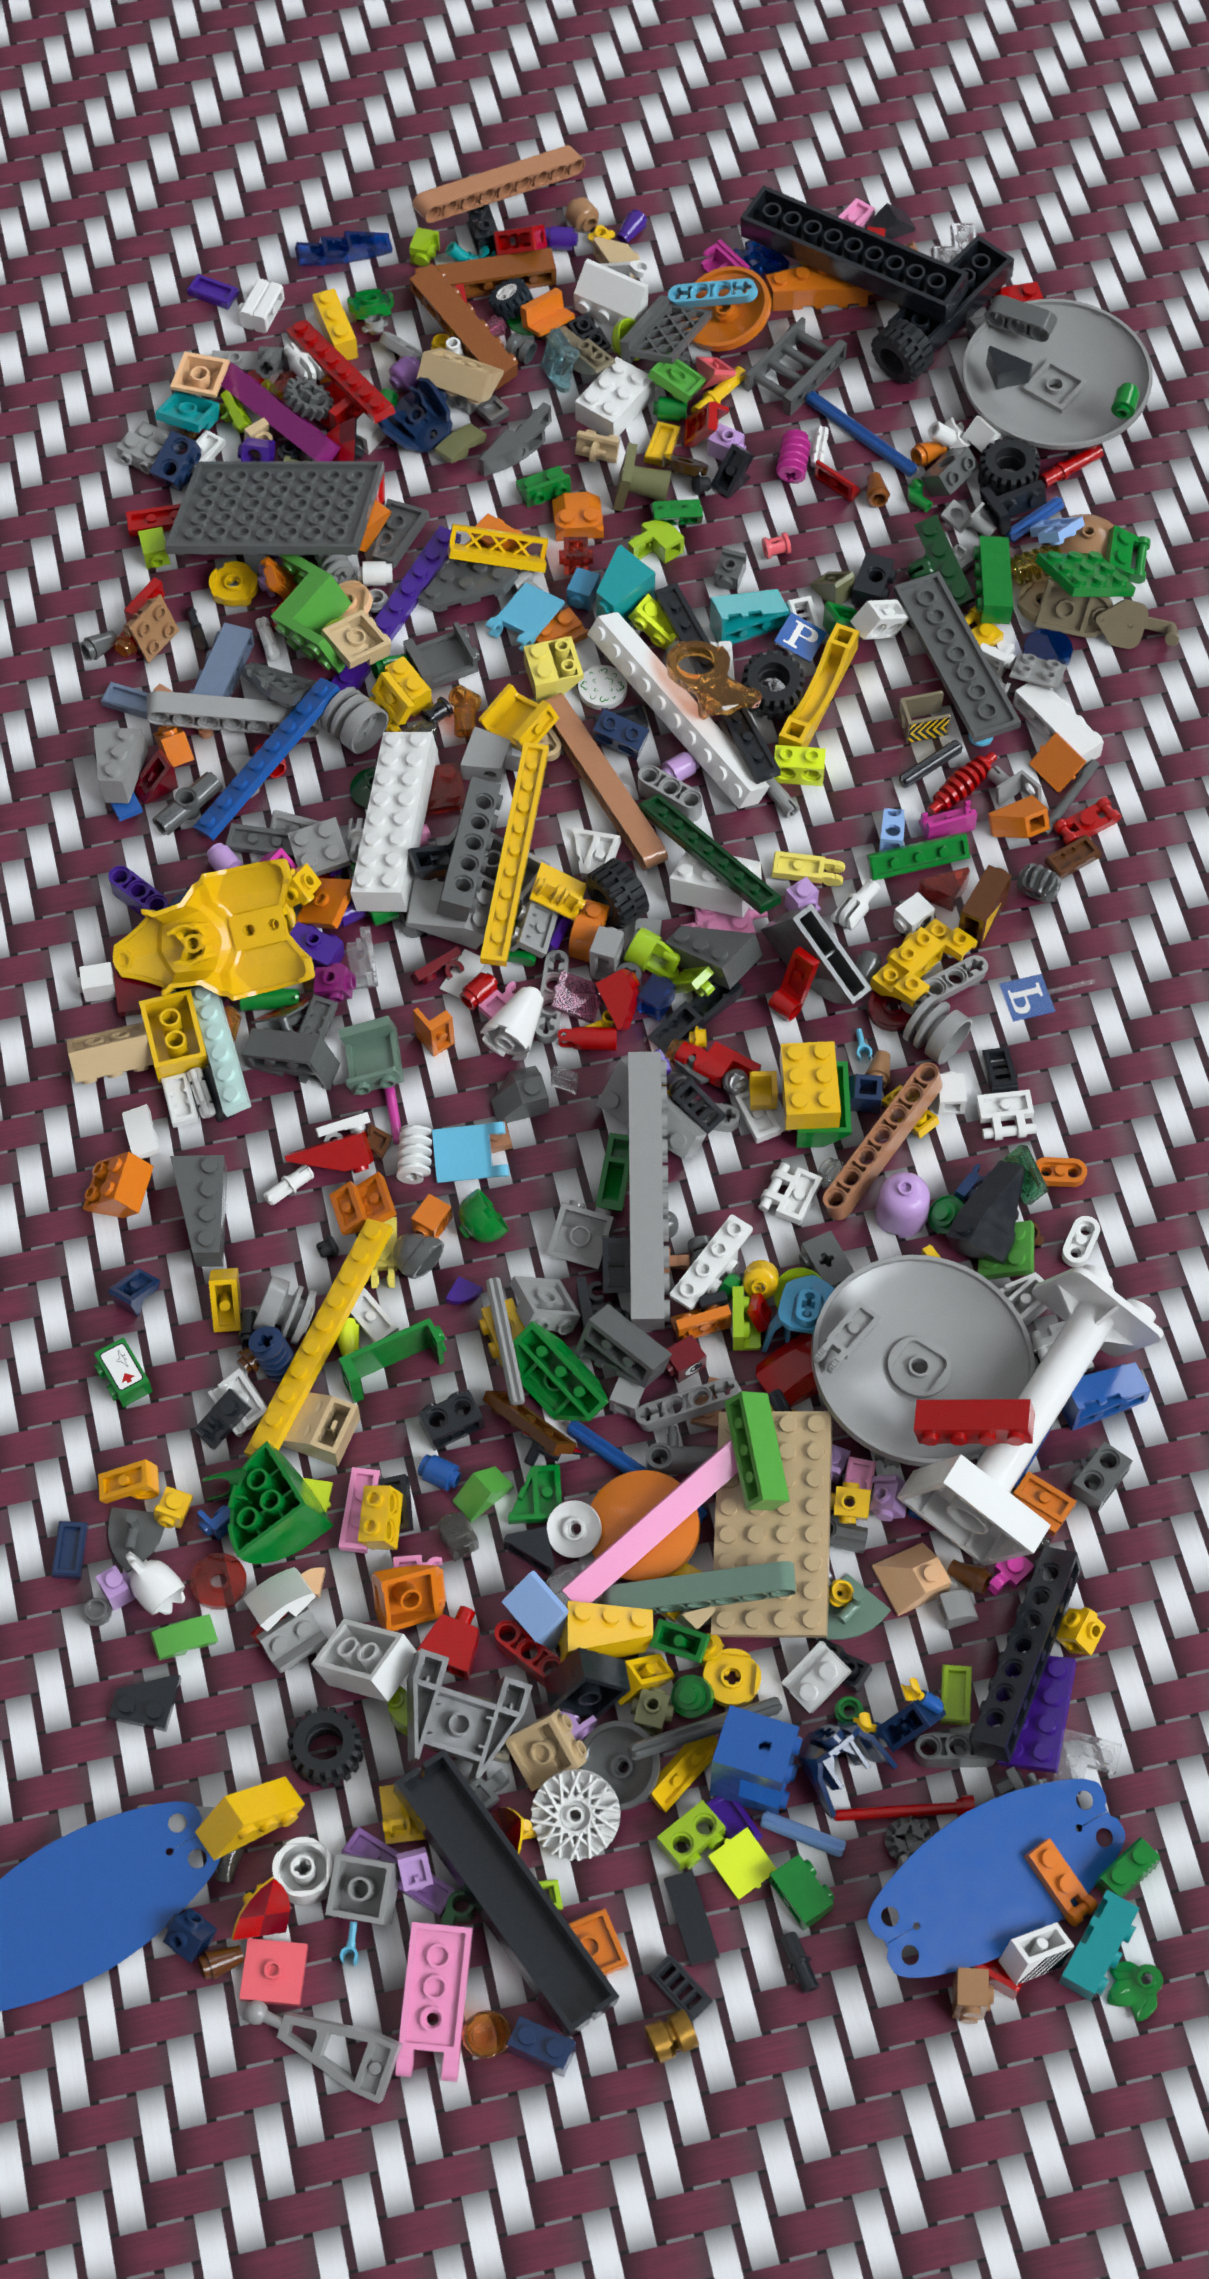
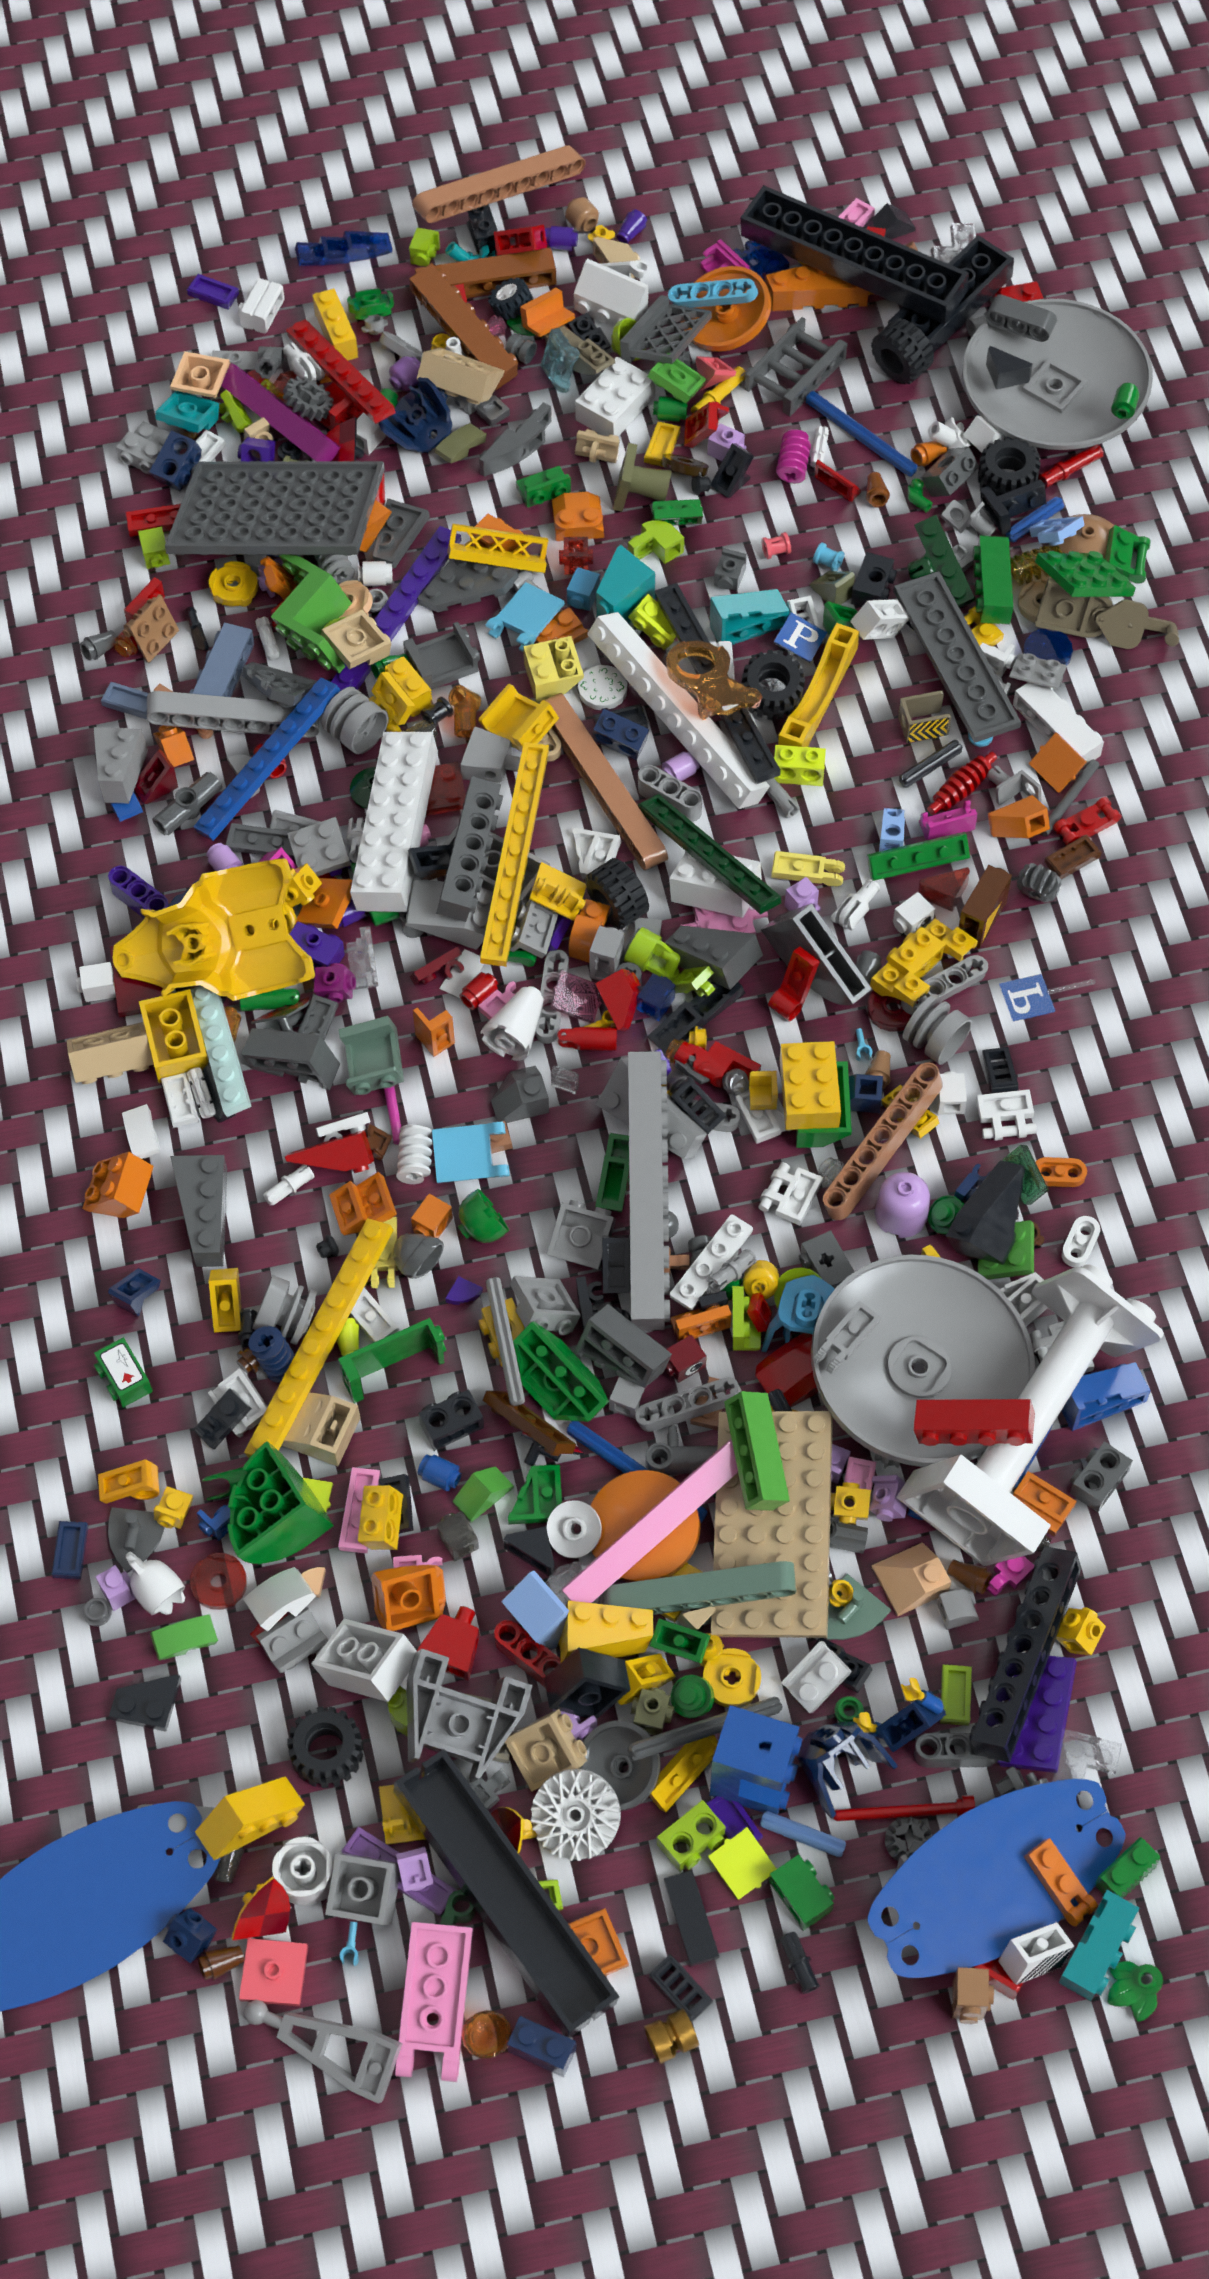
none -> light grey pin [707,1249,757,1293]
none -> medium azure bush [813,543,845,571]

